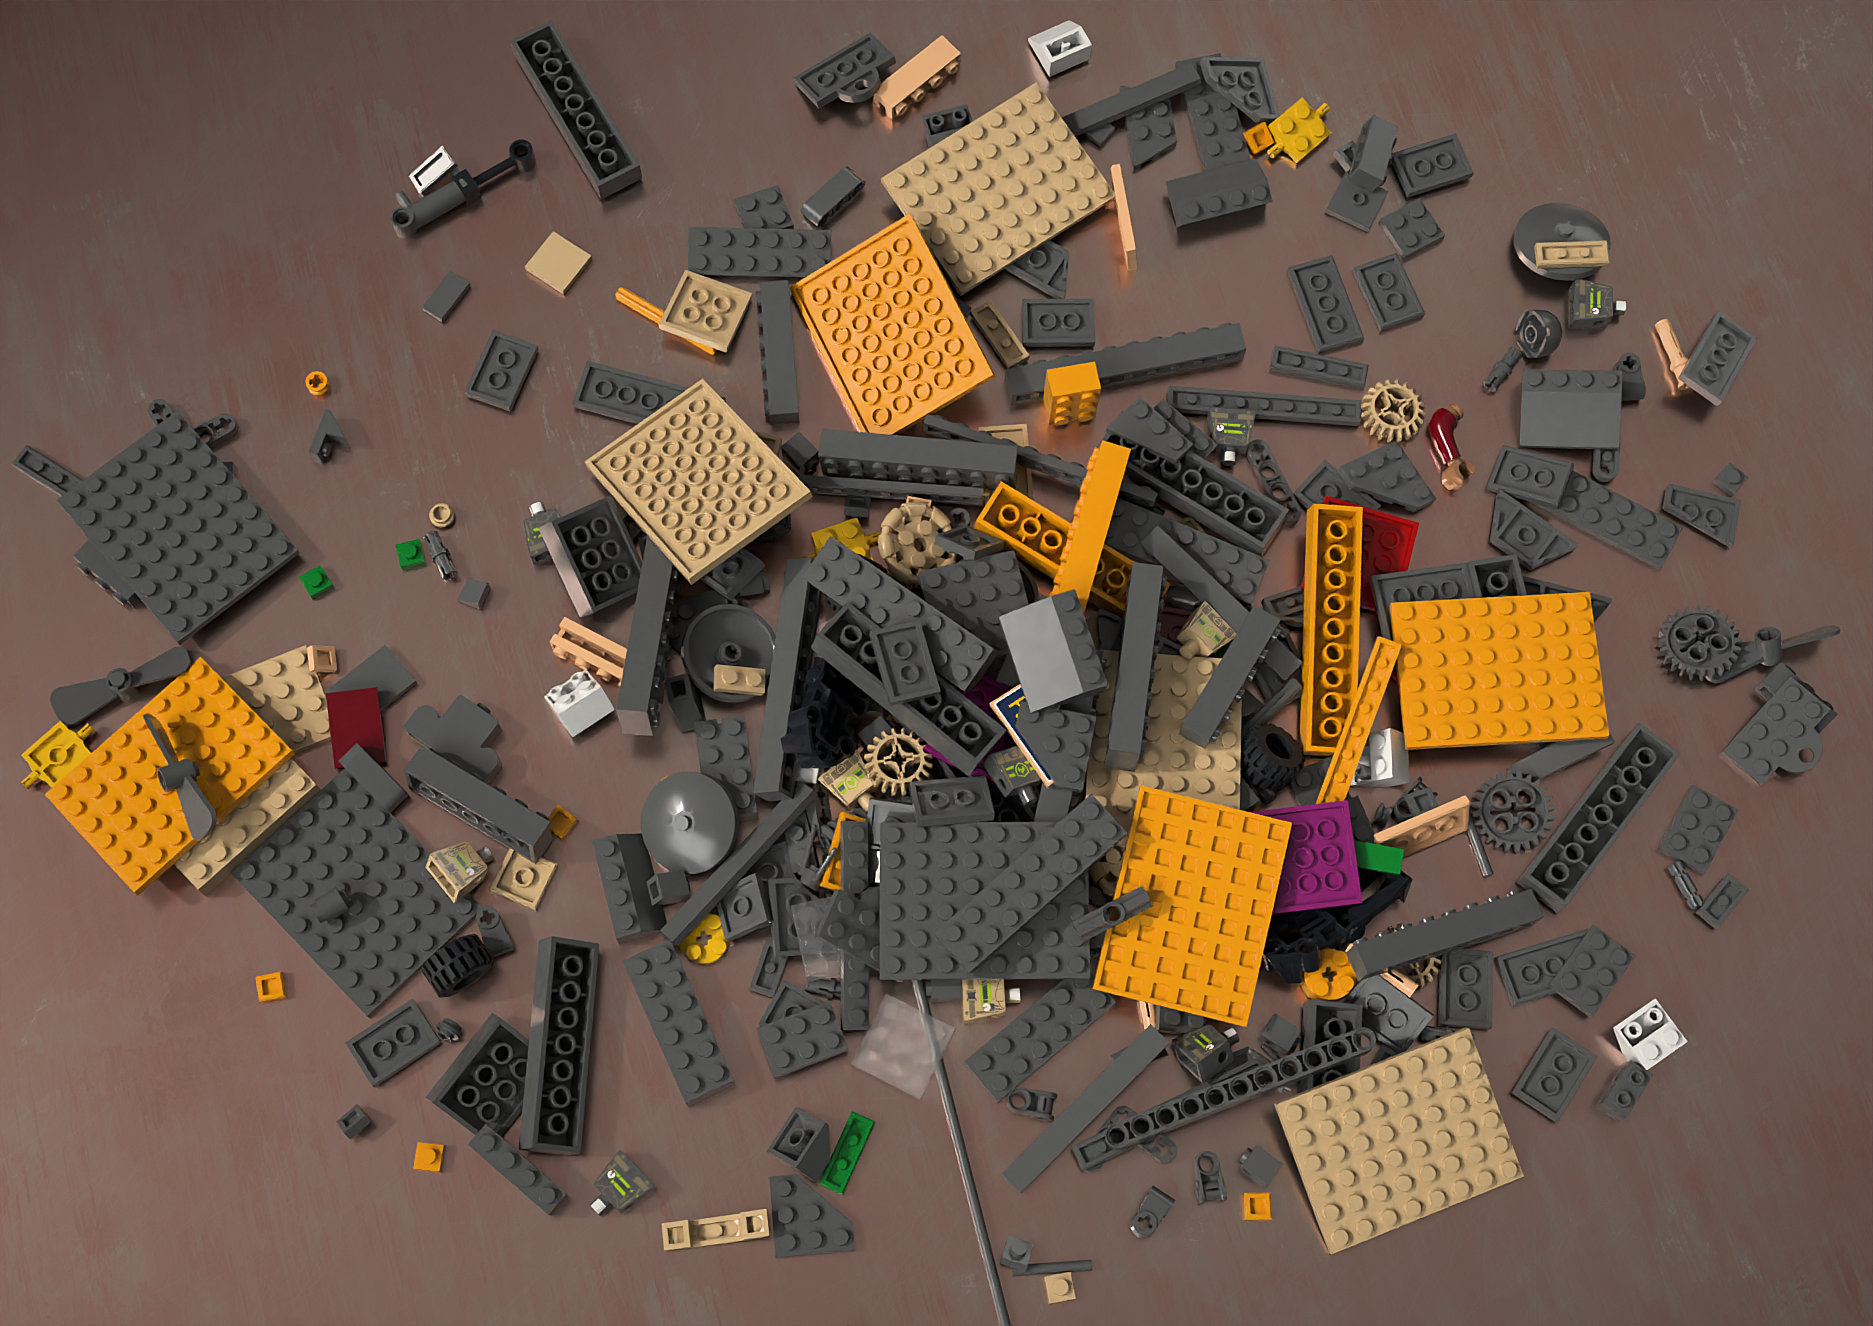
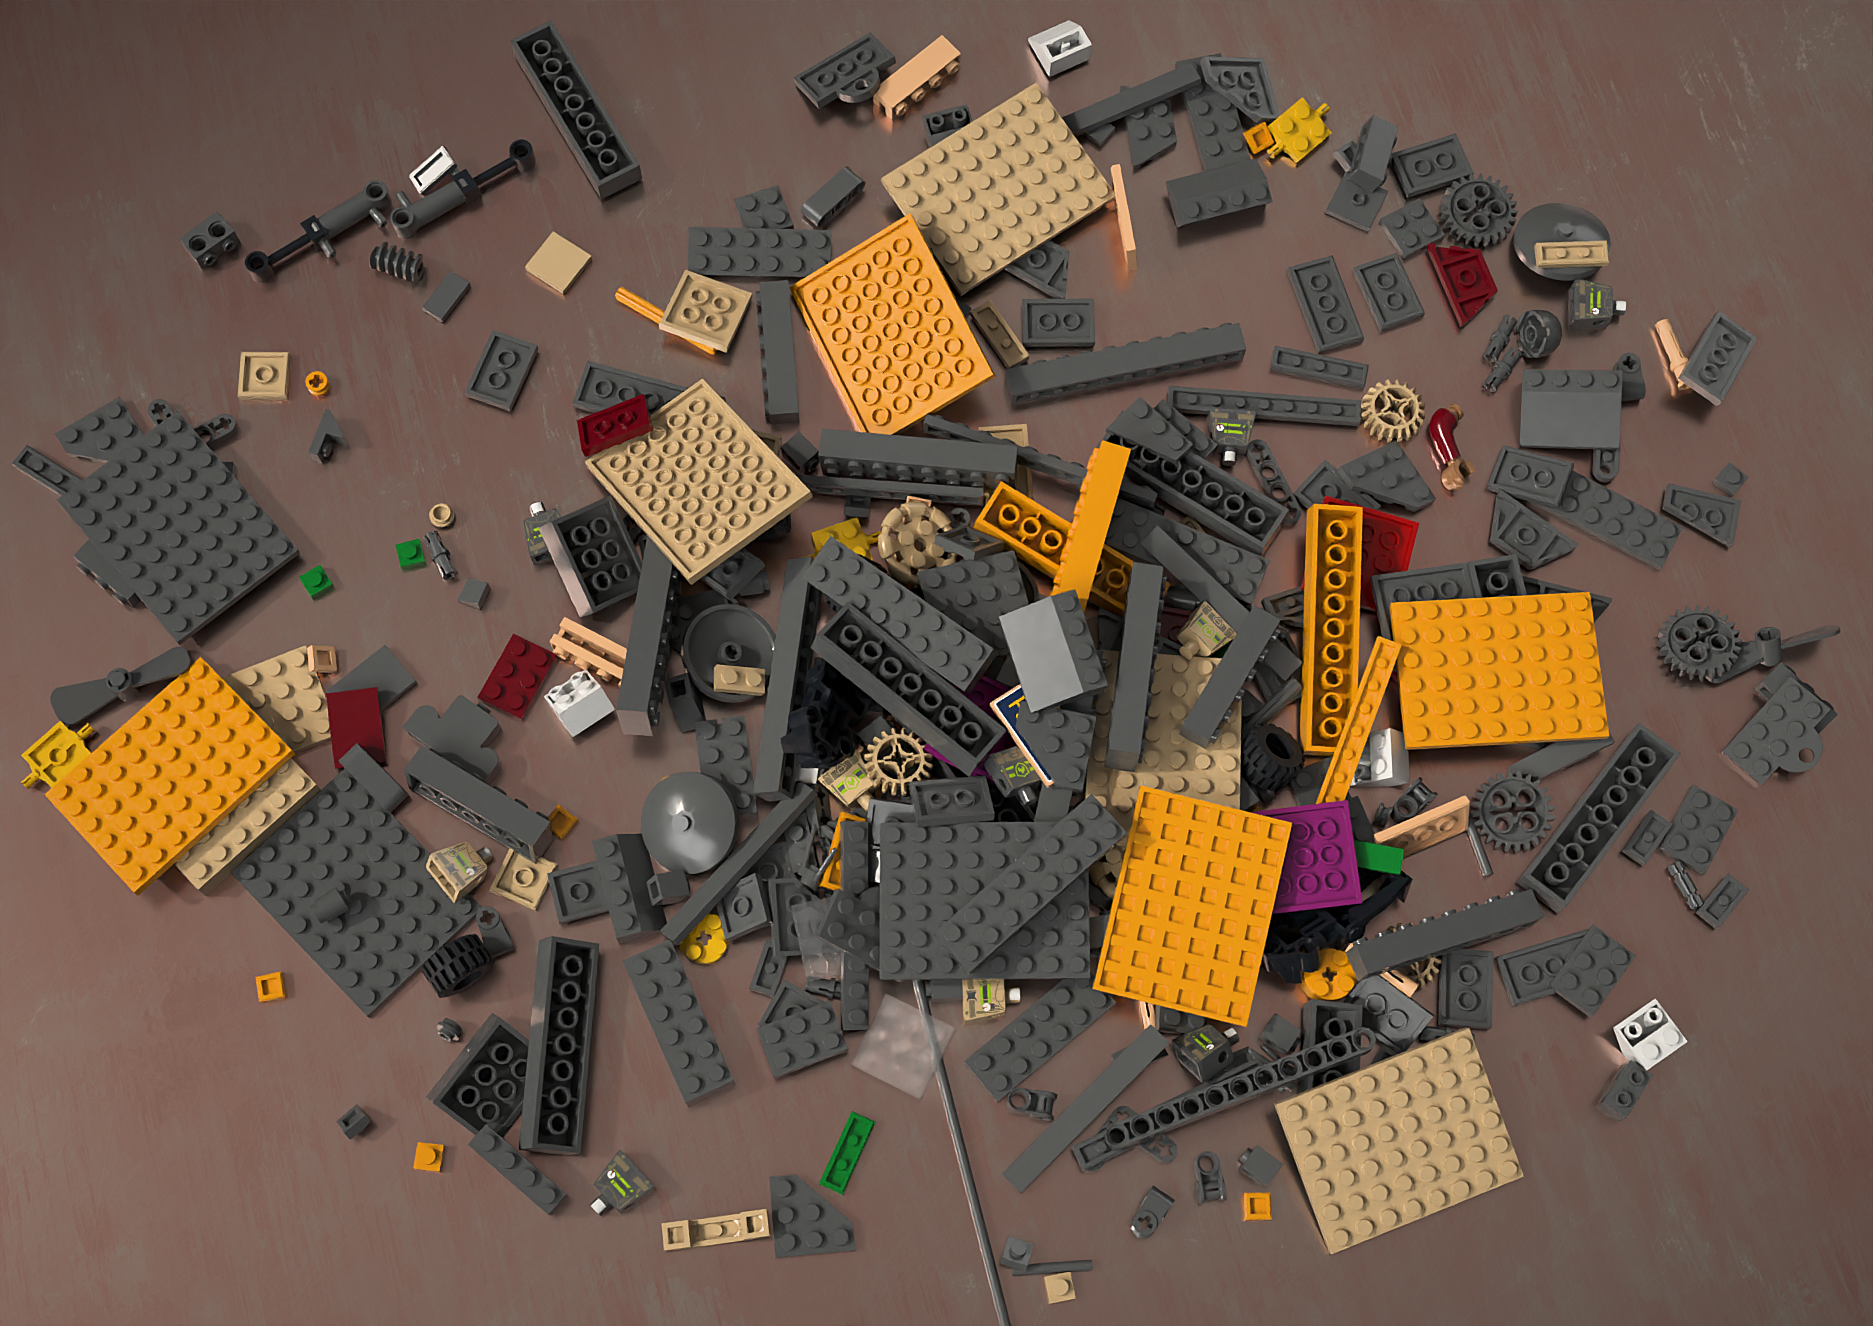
dark grey piece [143,713,217,840] -> none
dark grey plate [345,999,441,1087] -> none
dark grey slope [767,1107,830,1182] -> none
dark grey plate [869,620,941,706] -> none
light orange brick [1043,362,1101,426] -> none
dark grey piece [1072,886,1153,943] -> none
dark grey plate [1405,787,1439,817] -> none
dark grey plate [1511,1027,1598,1122] -> none
none -> dark grey plate [55,397,144,463]
none -> dark grey brick [179,211,240,269]
none -> tan tile [238,352,291,400]
none -> piece [245,180,392,283]
none -> dark grey piece [369,242,424,284]
none -> dark red plate [477,634,558,722]
none -> dark grey plate [547,861,609,924]
none -> dark red plate [577,394,653,457]
none -> dark red wing [1426,243,1498,327]
none -> dark grey gear [1440,174,1518,247]
none -> dark grey pin [1483,315,1517,363]
none -> dark grey plate [1622,810,1673,866]

